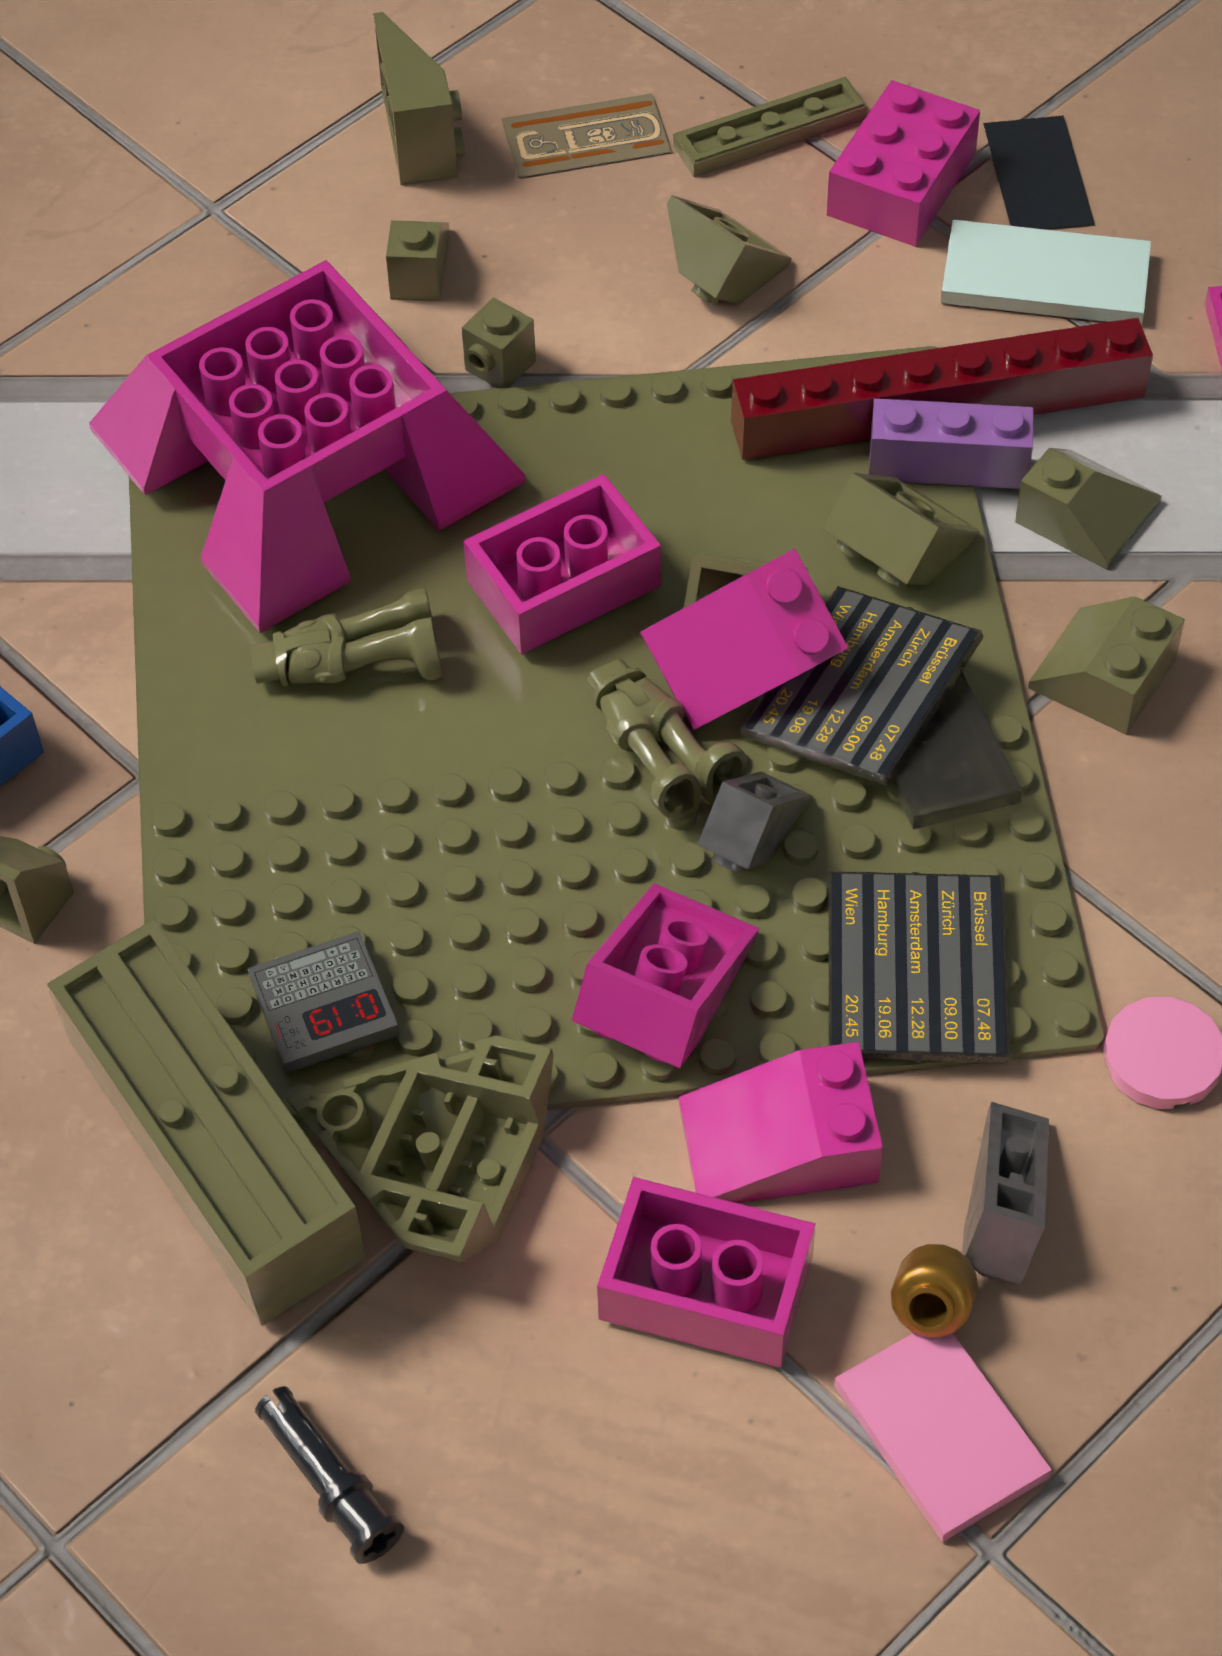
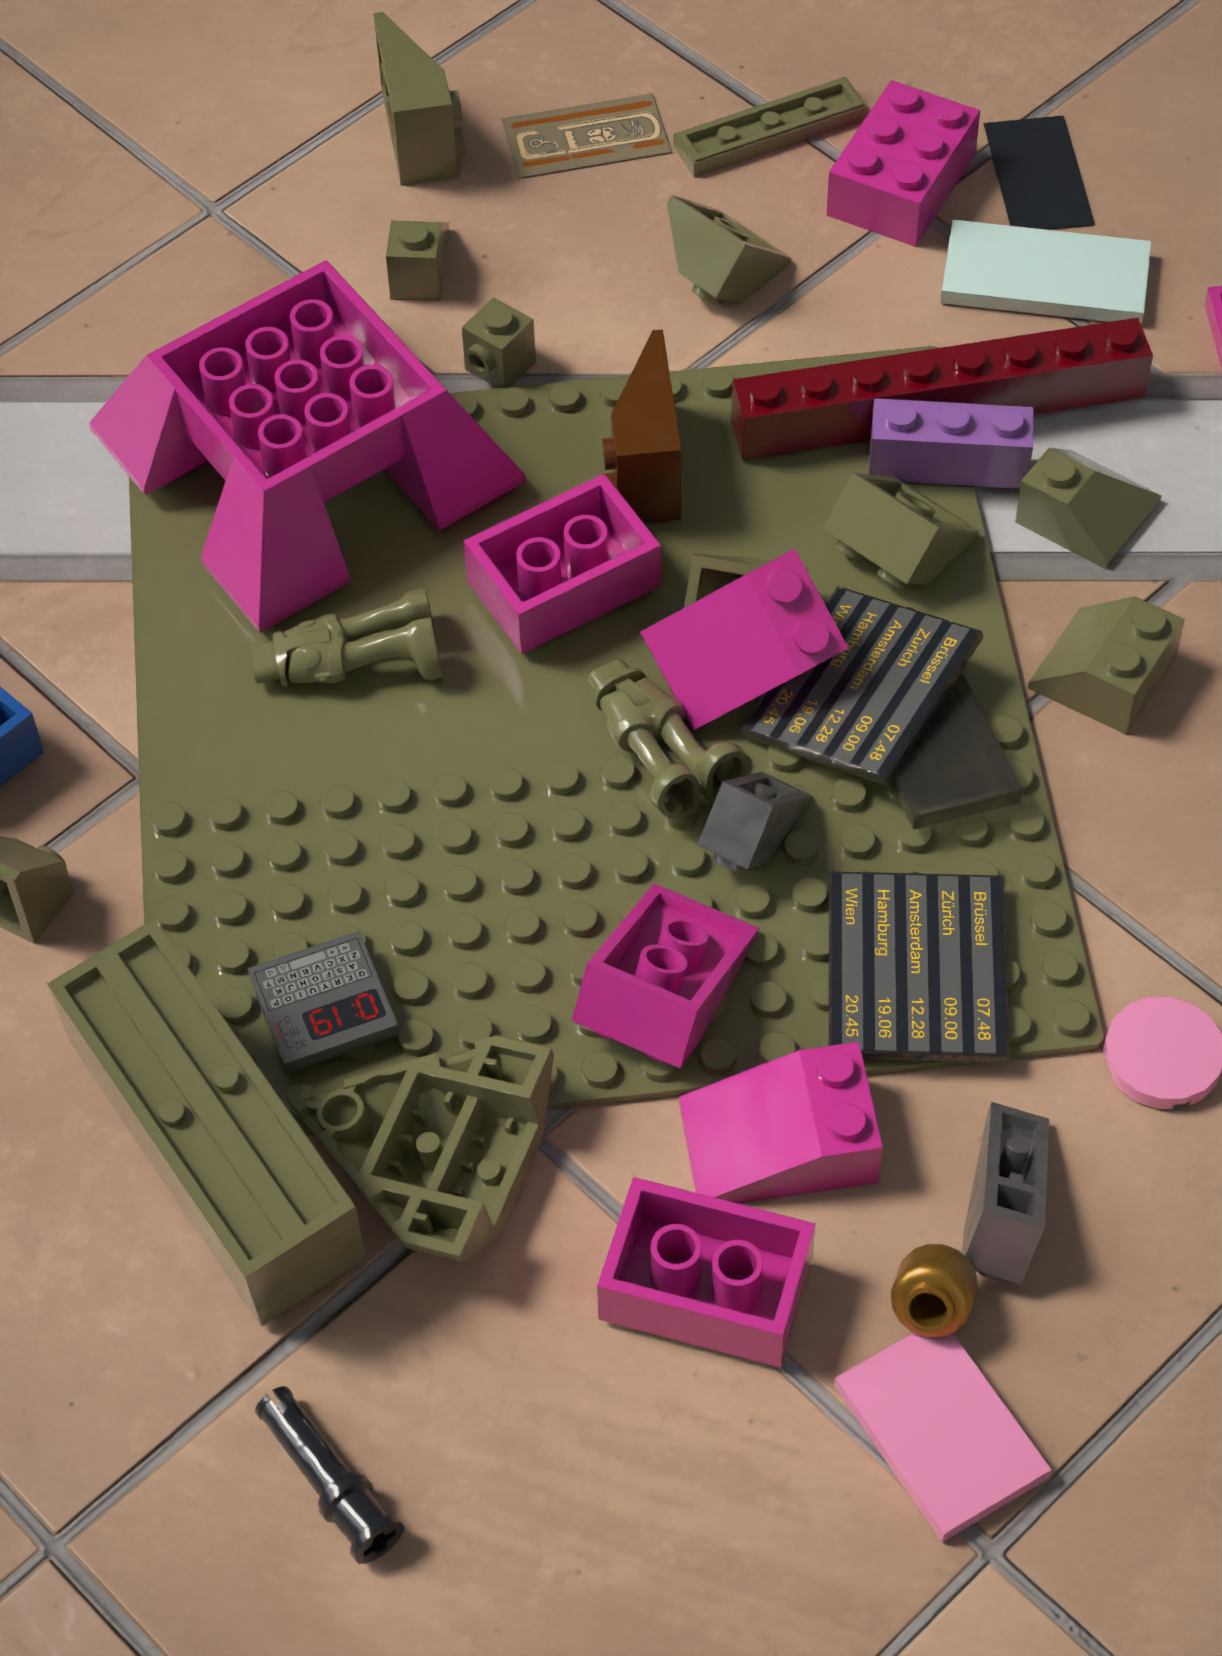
none -> reddish brown slope [602,329,682,523]

